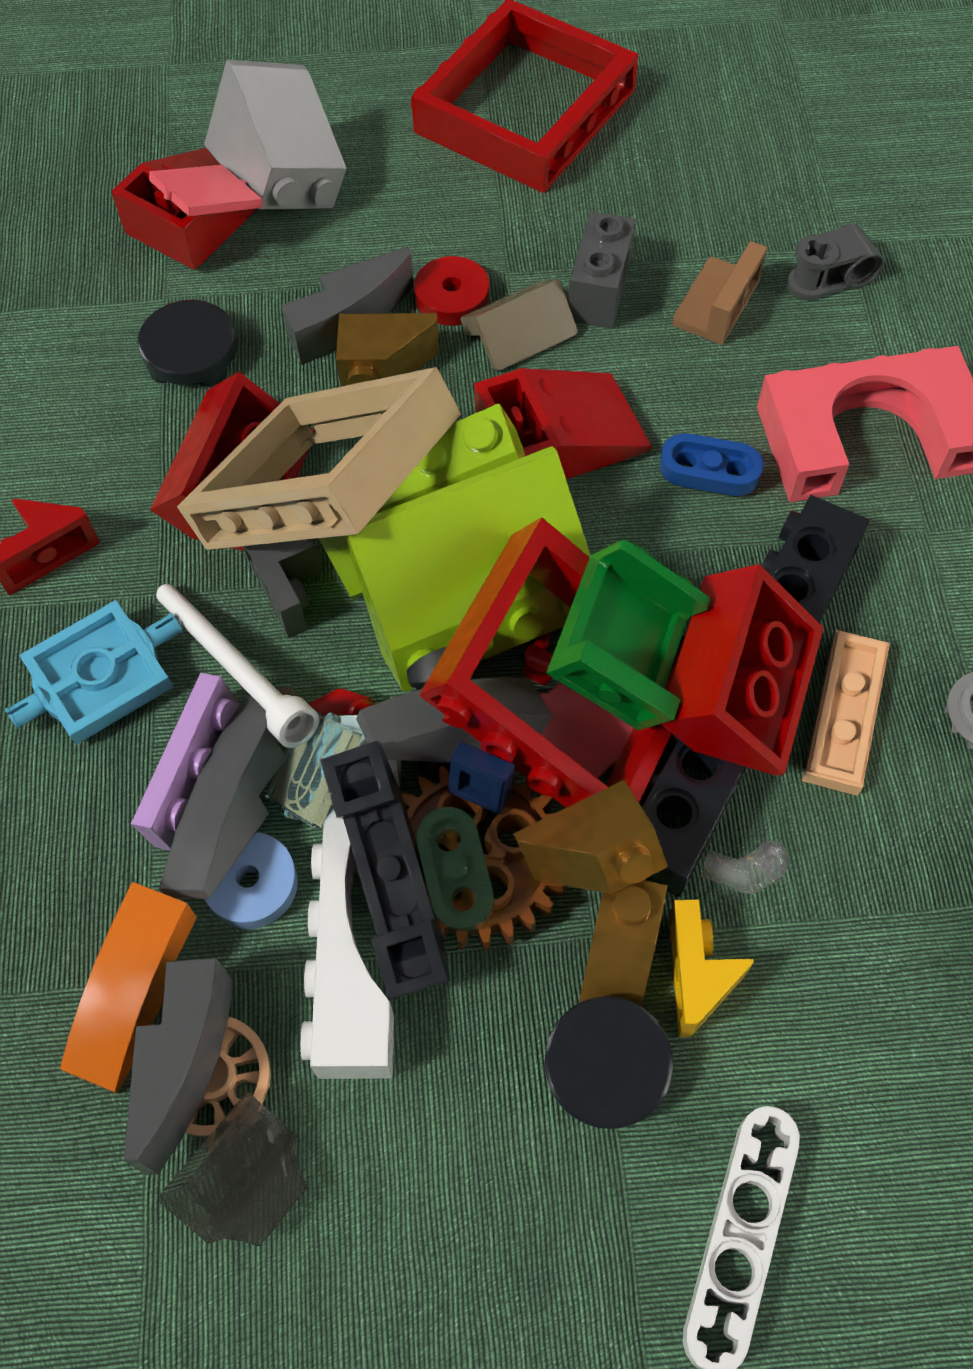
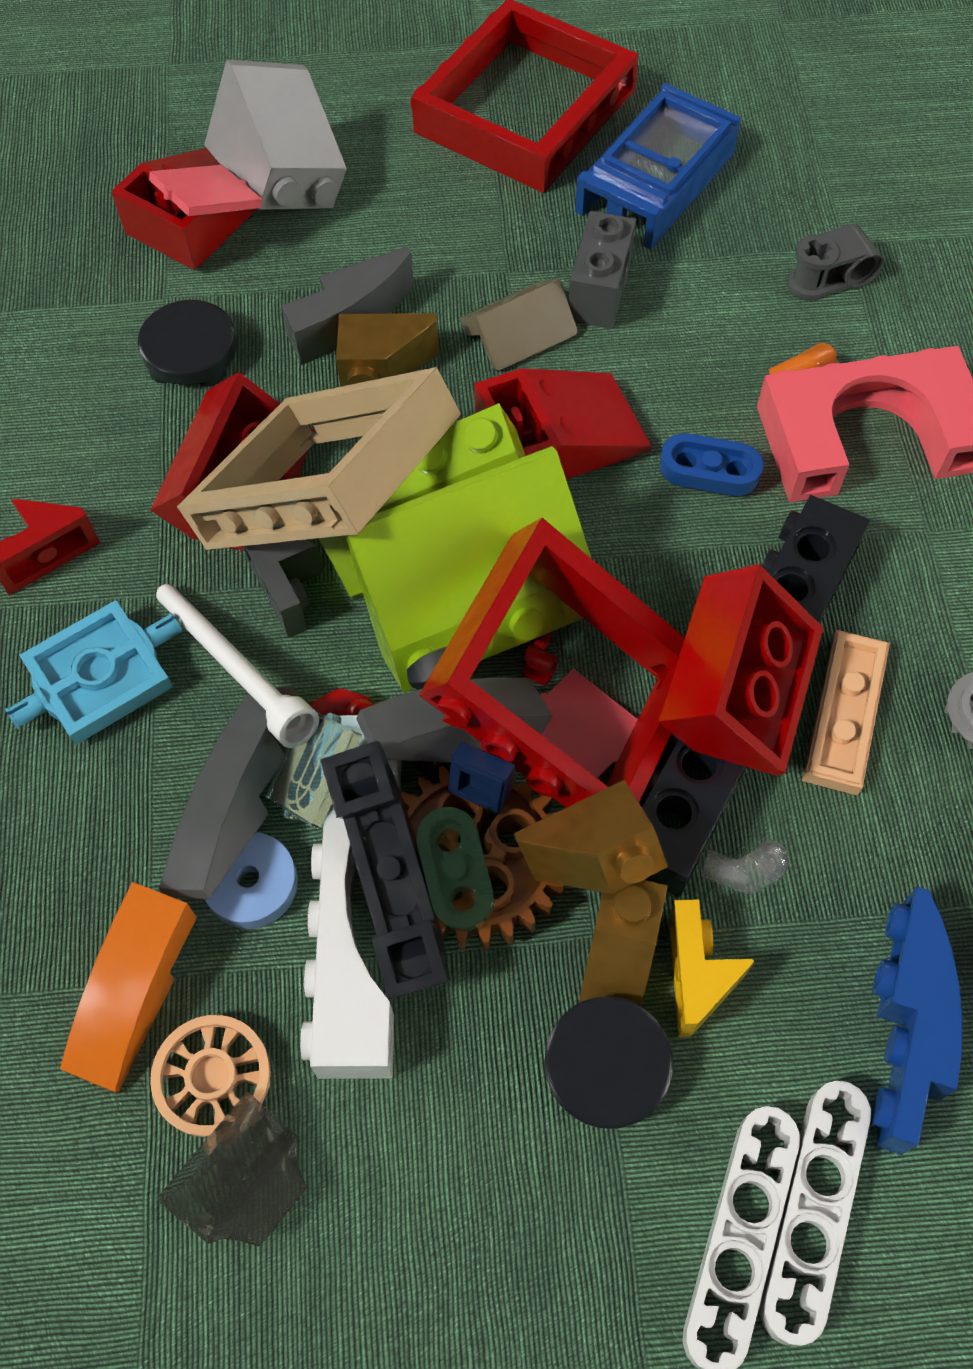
dark grey slope [124,958,233,1175] -> none
lavender plate [131,673,240,851] -> none
red piece [414,256,489,326] -> none
green panel [546,540,711,730] -> none
medium nougat panel [672,241,768,345] -> none
none -> blue door [575,82,741,250]
none -> white beam [760,1081,871,1346]
none -> orange arm [769,343,839,374]
none -> blue slope [871,886,962,1155]

